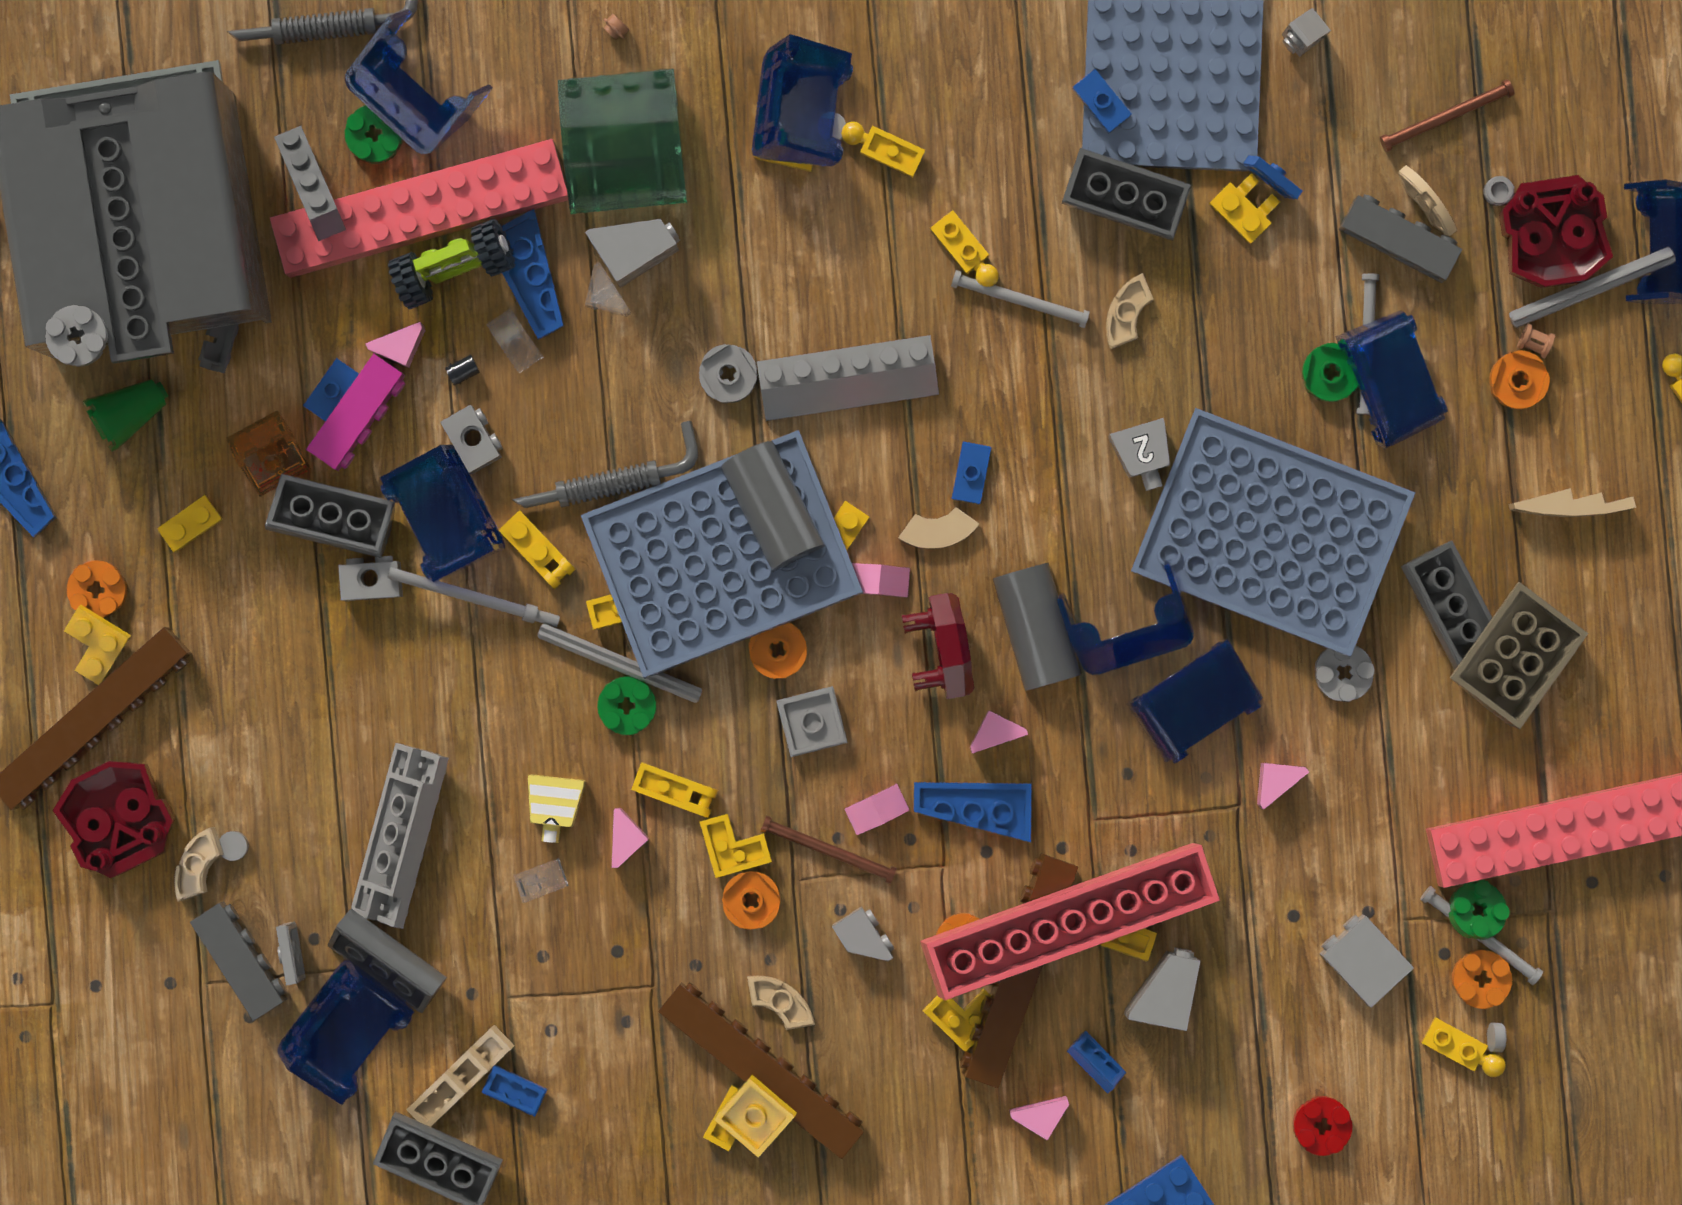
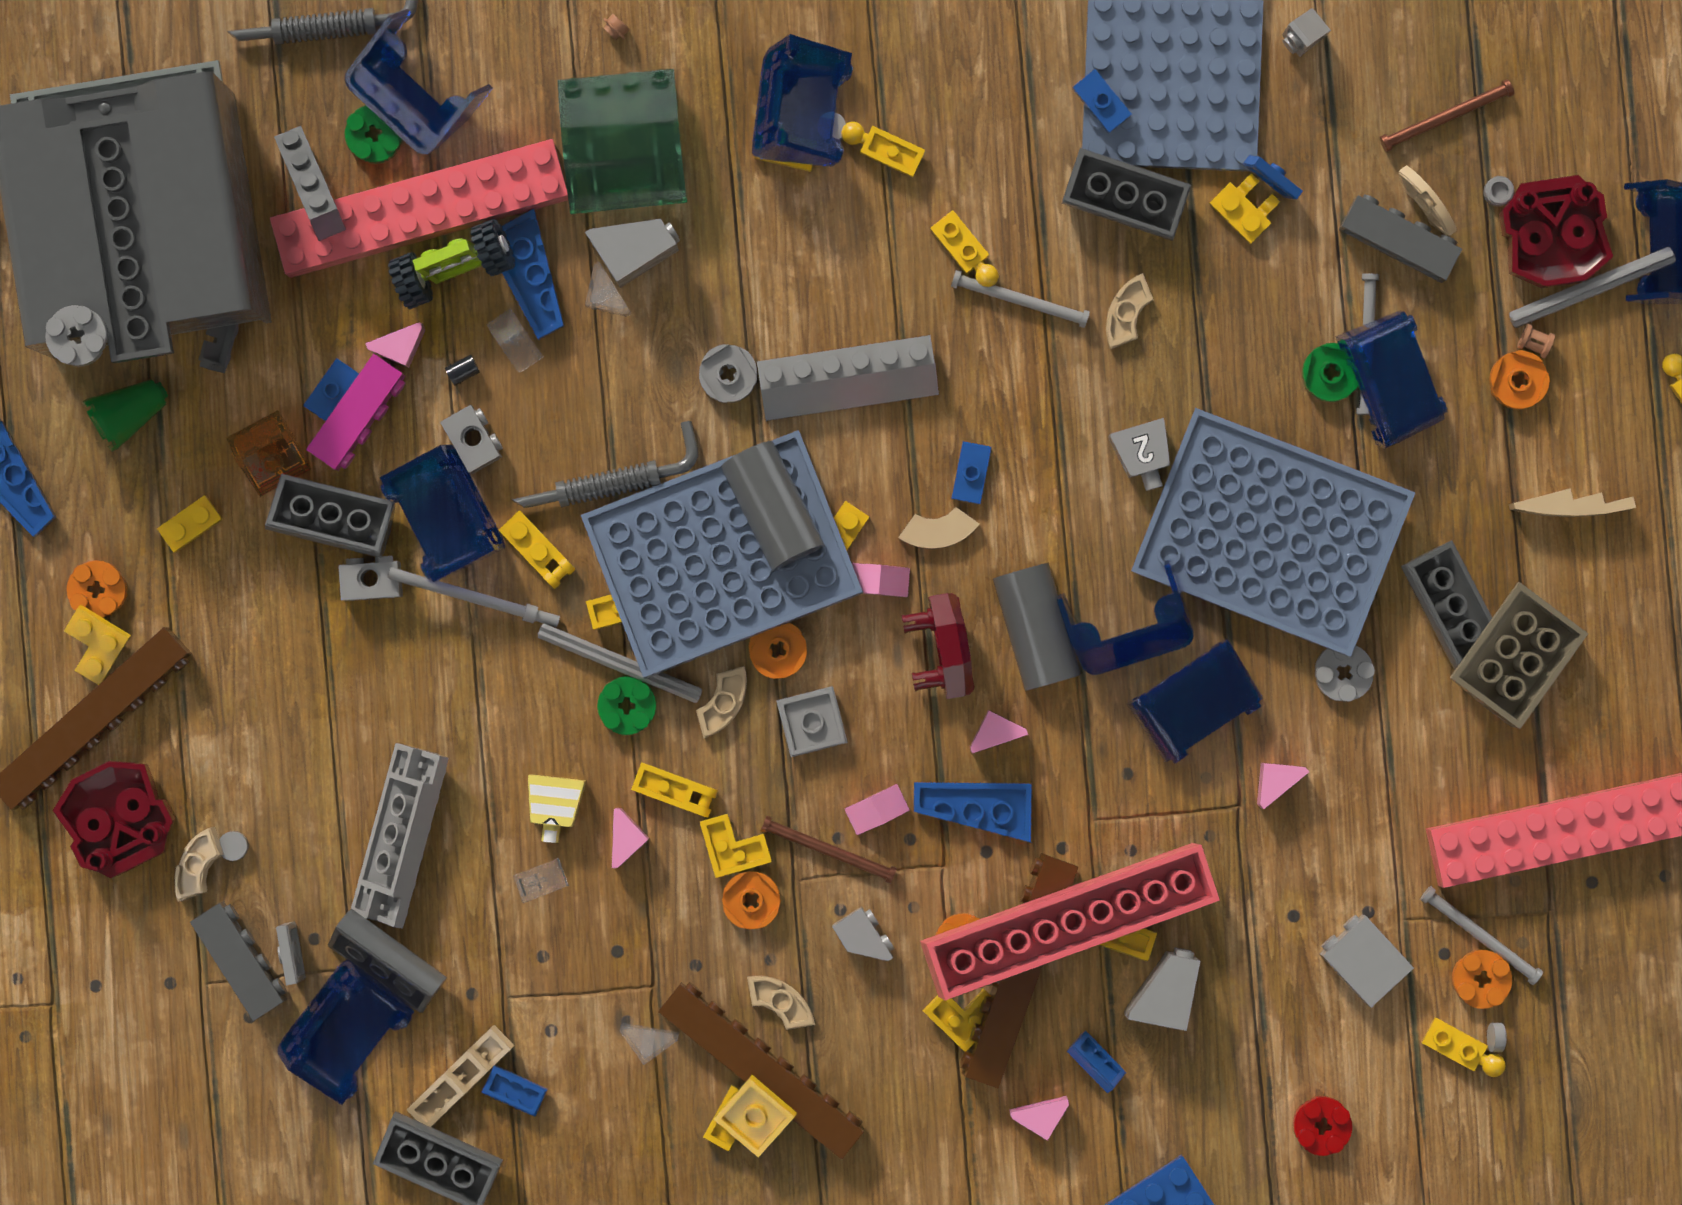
green plate [1449,880,1510,940] -> none
none -> clear slope [620,1023,680,1065]
none -> tan tile [696,666,747,738]

